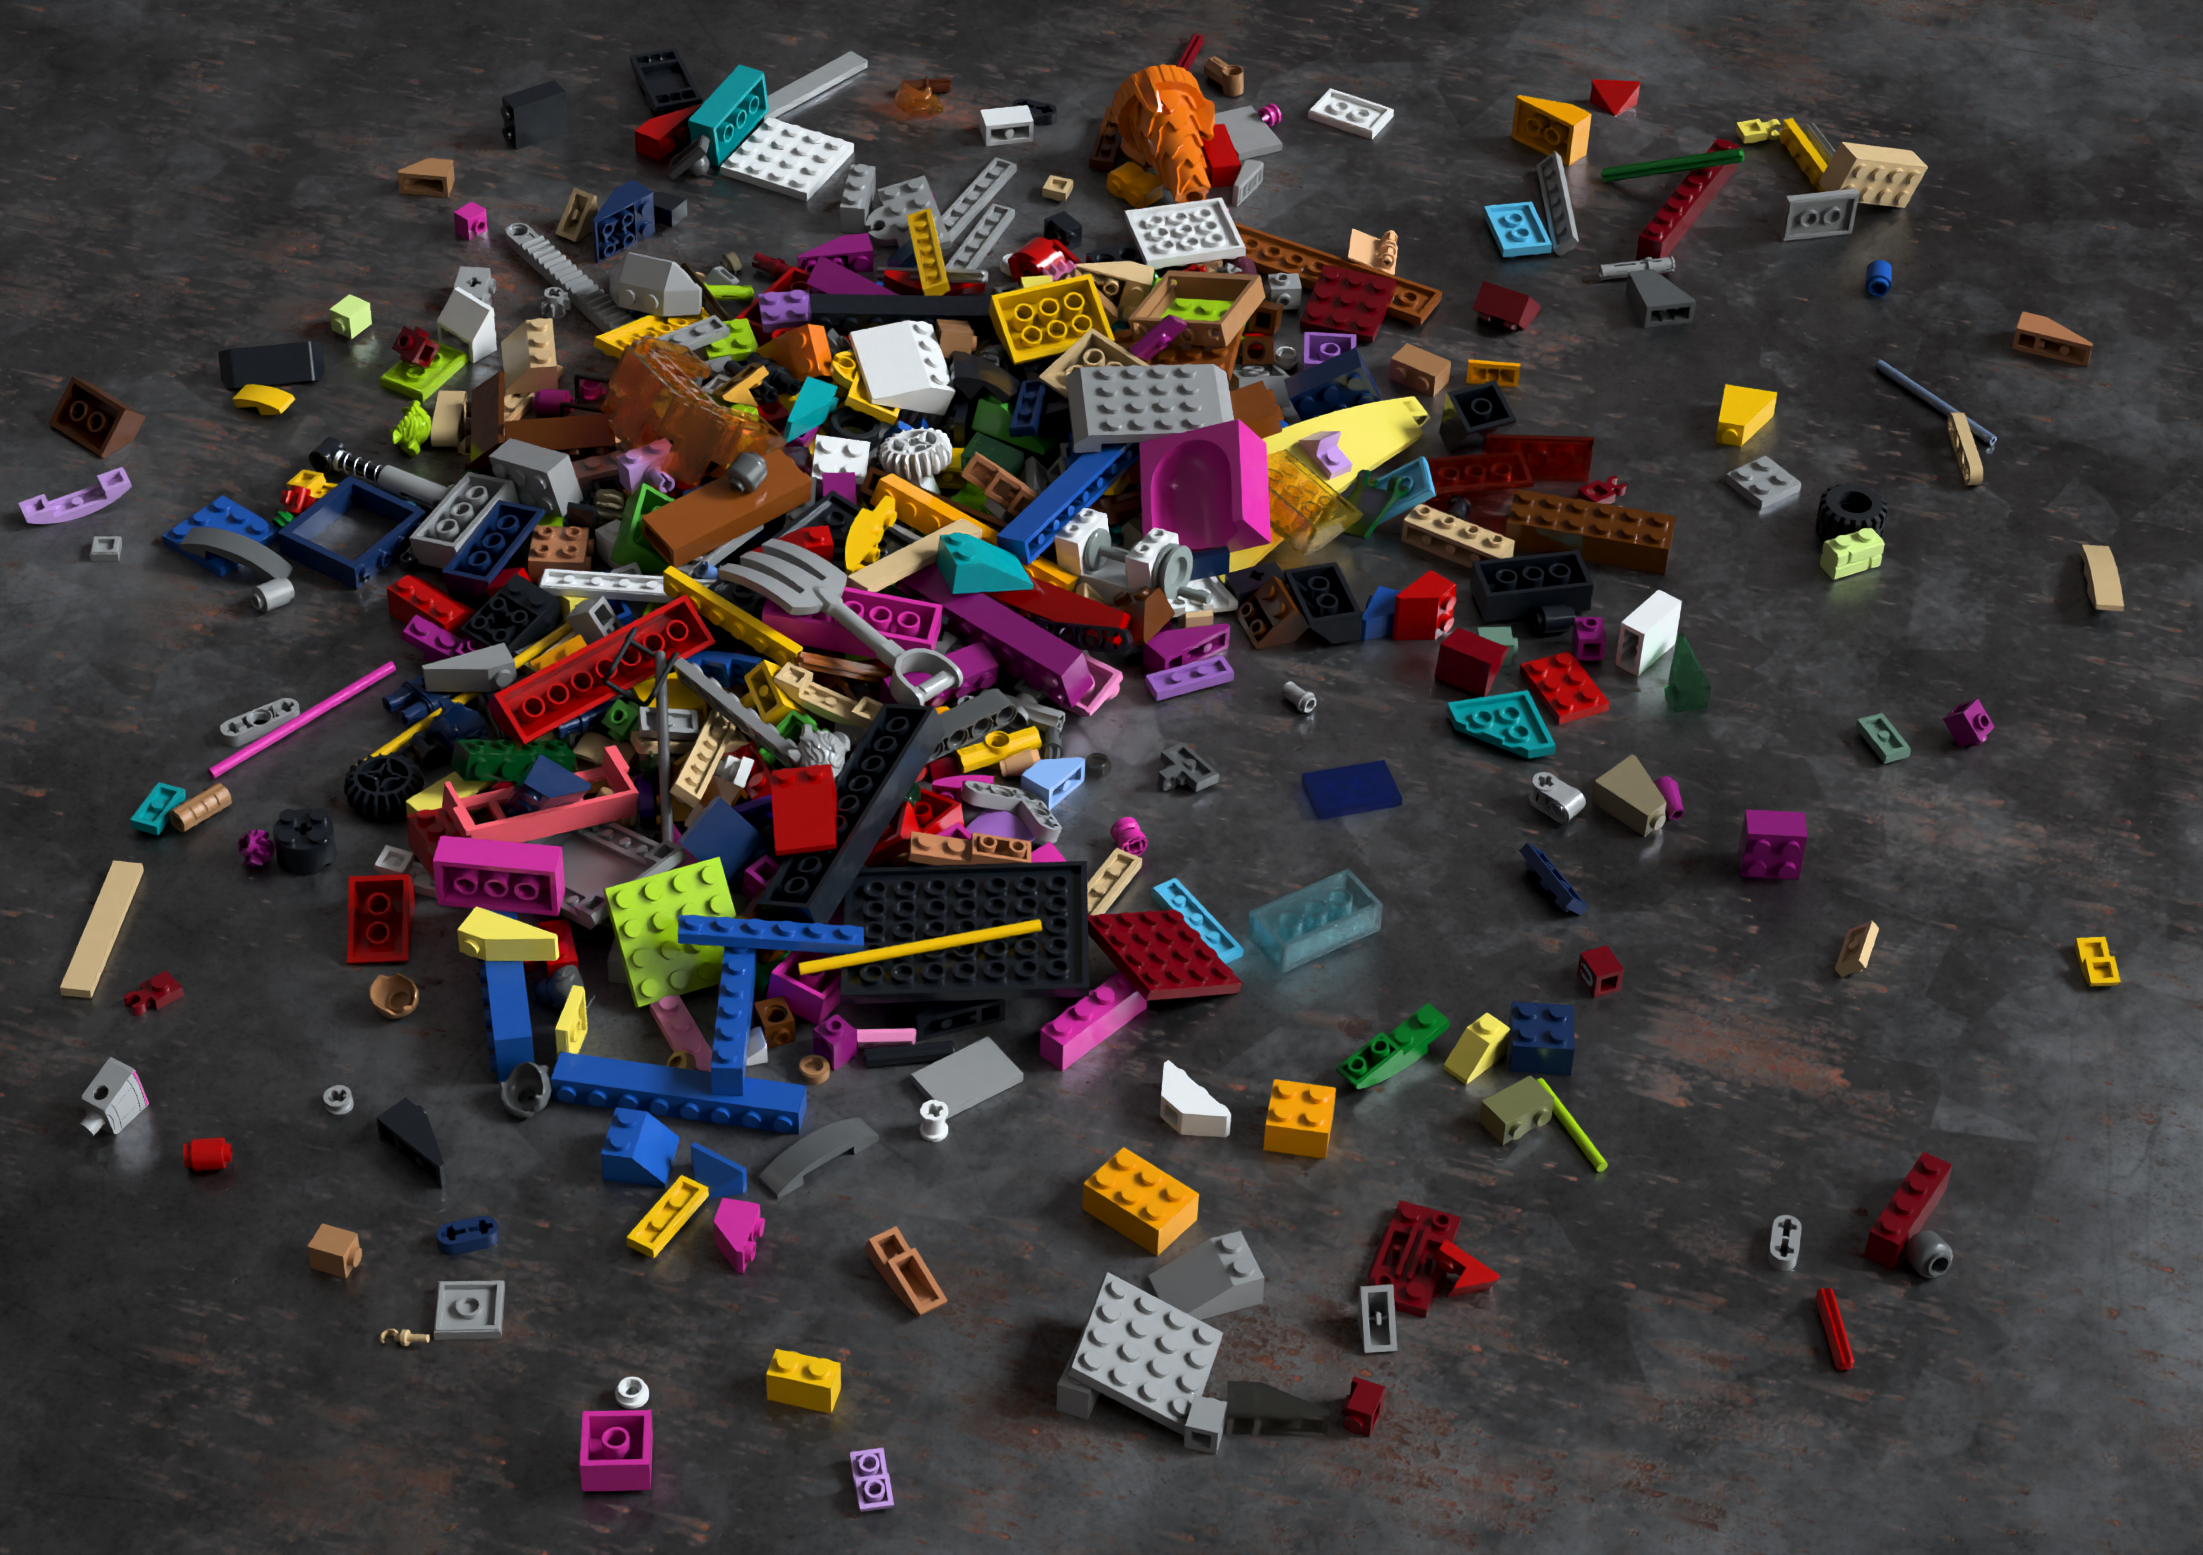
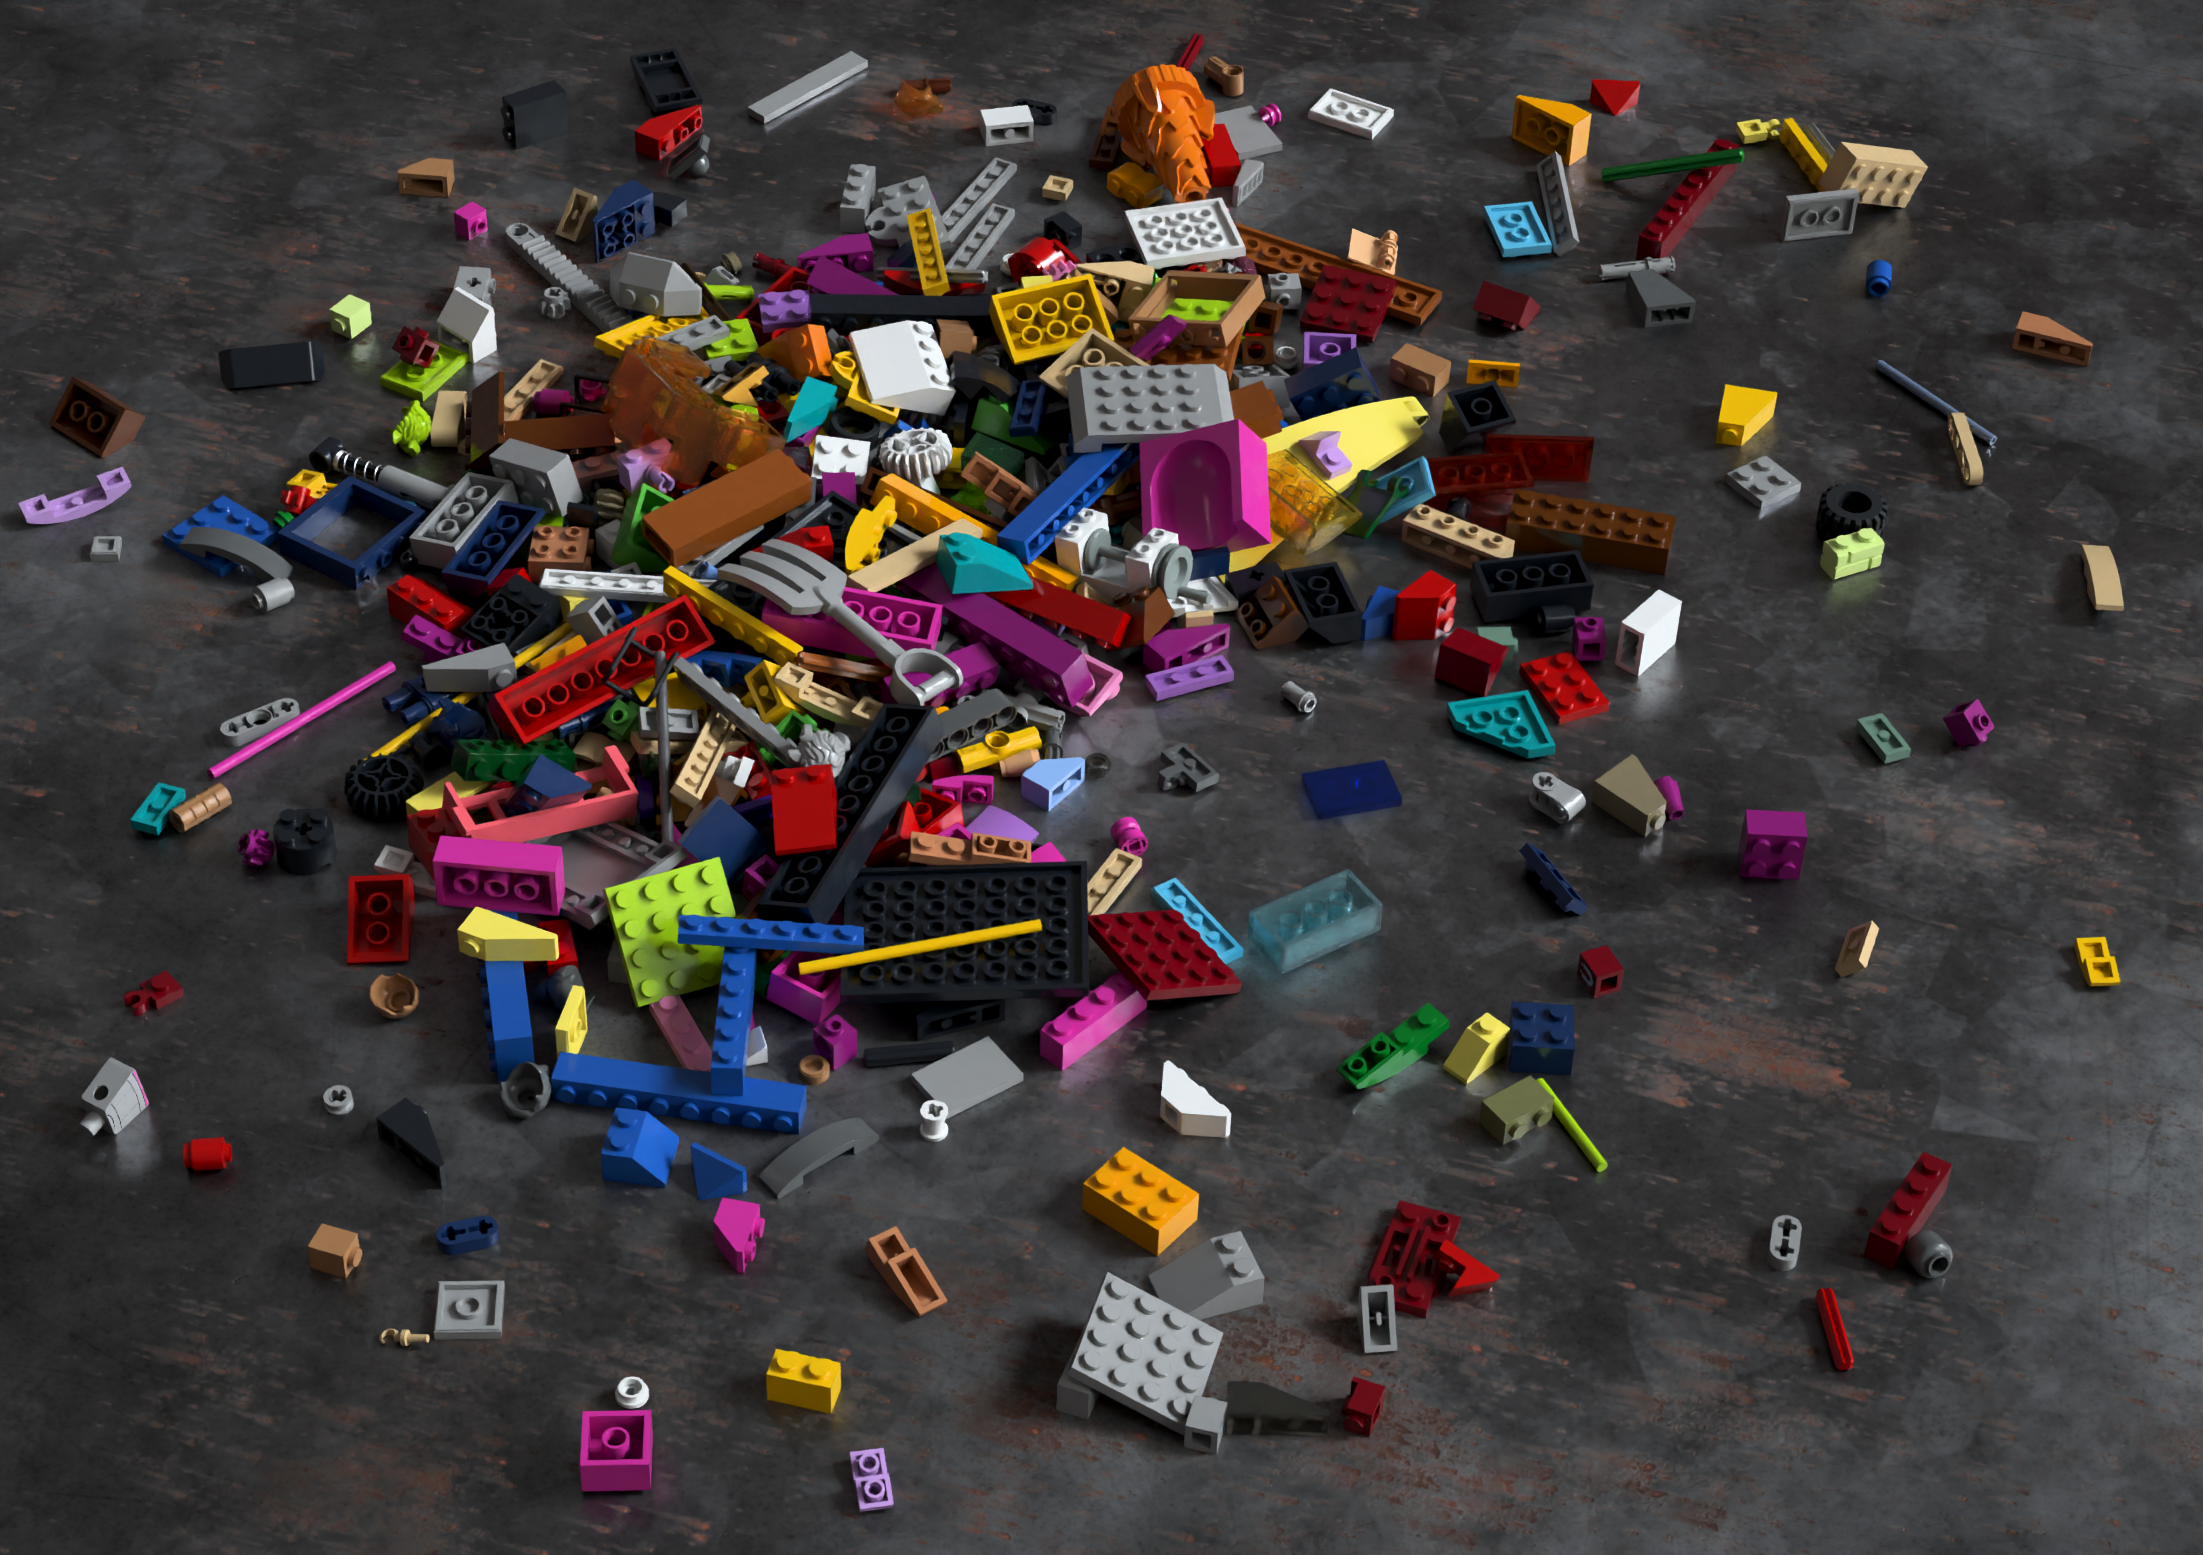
tan tile [60,861,144,998] -> none
yellow slope [232,384,295,415] -> none
tan slope [501,318,558,395] -> none
yellow plate [626,1175,709,1259] -> none
medium nougat tile [666,1050,696,1070] -> none
teal brick [688,64,769,167] -> none
white plate [720,117,854,201] -> none
dark grey head [726,451,768,493] -> none
reddish brown brick [754,995,795,1049] -> none
bright pink tile [857,1028,916,1049] -> none
light grey beam [960,781,1062,843] -> none
black beam [1031,620,1133,653] -> none
light orange brick [1263,1079,1336,1159] -> none
dark red plate [1577,475,1627,504] -> none
clear green slope [1664,633,1711,713] -> none

